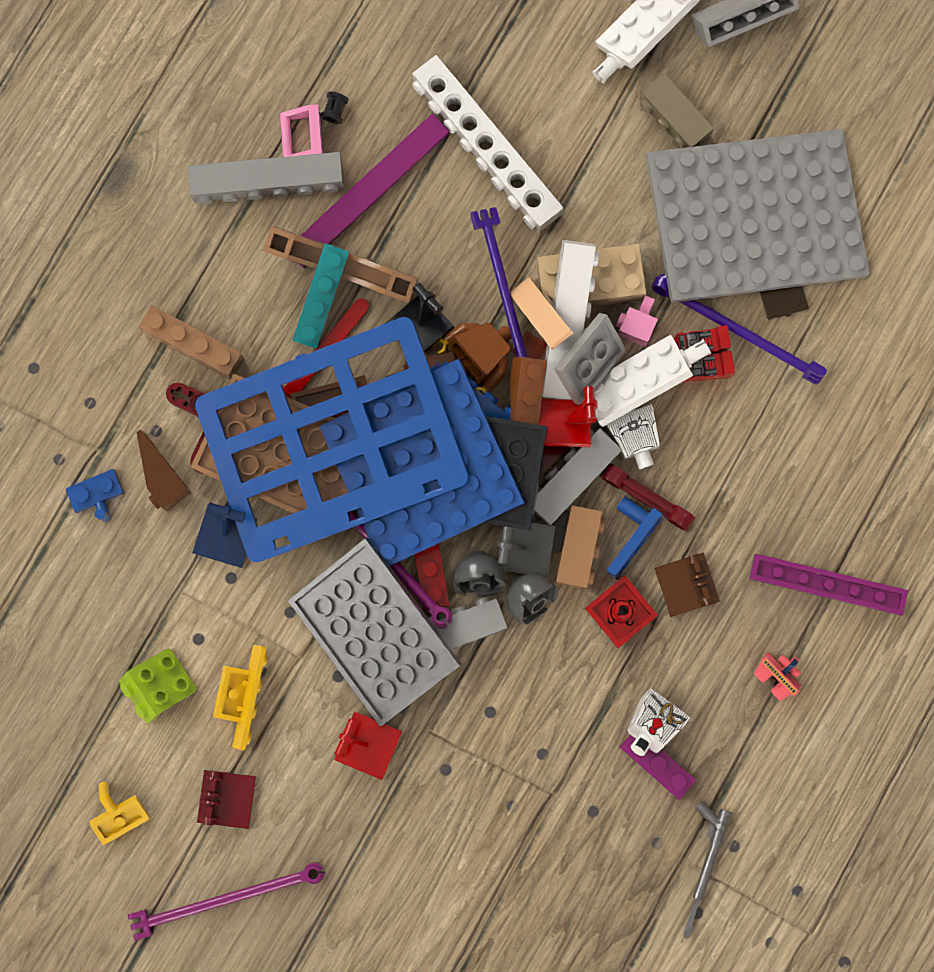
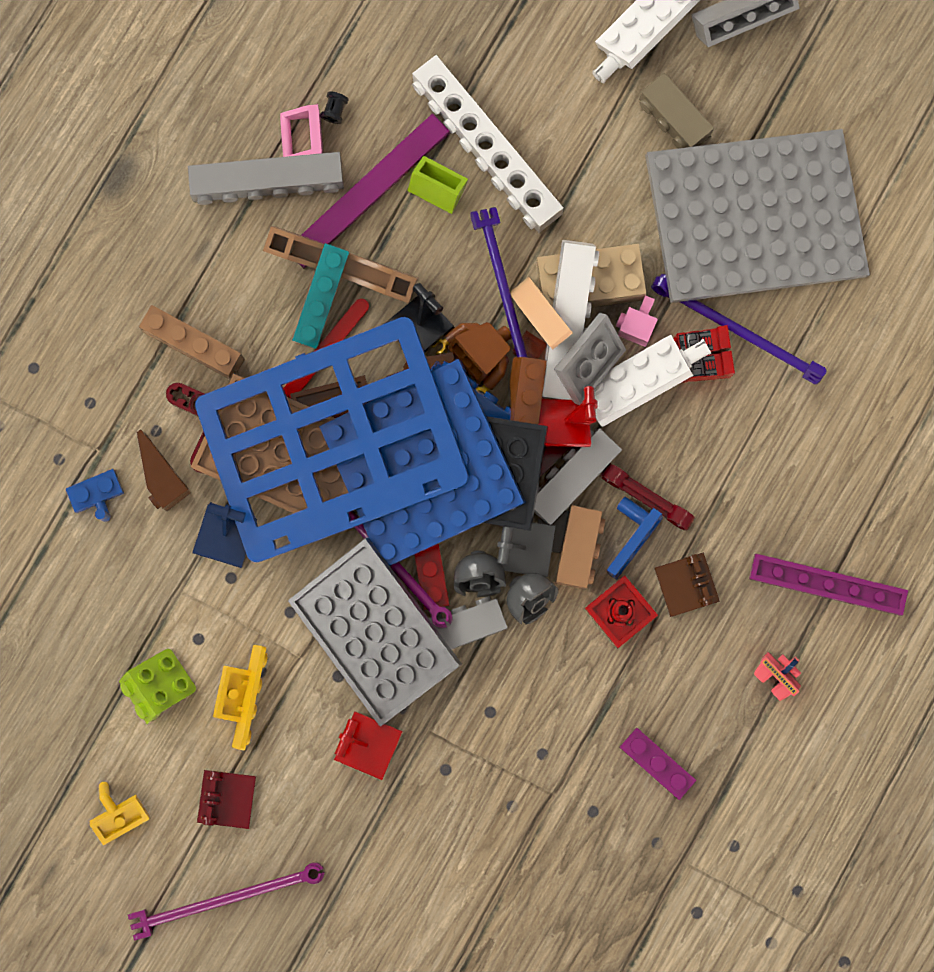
torso [604,404,659,470] -> none
torso [627,688,691,756] -> none
flat silver piece [683,801,732,938] -> none
dark brown piece [759,286,809,320] -> none
none -> lime brick [407,156,468,214]

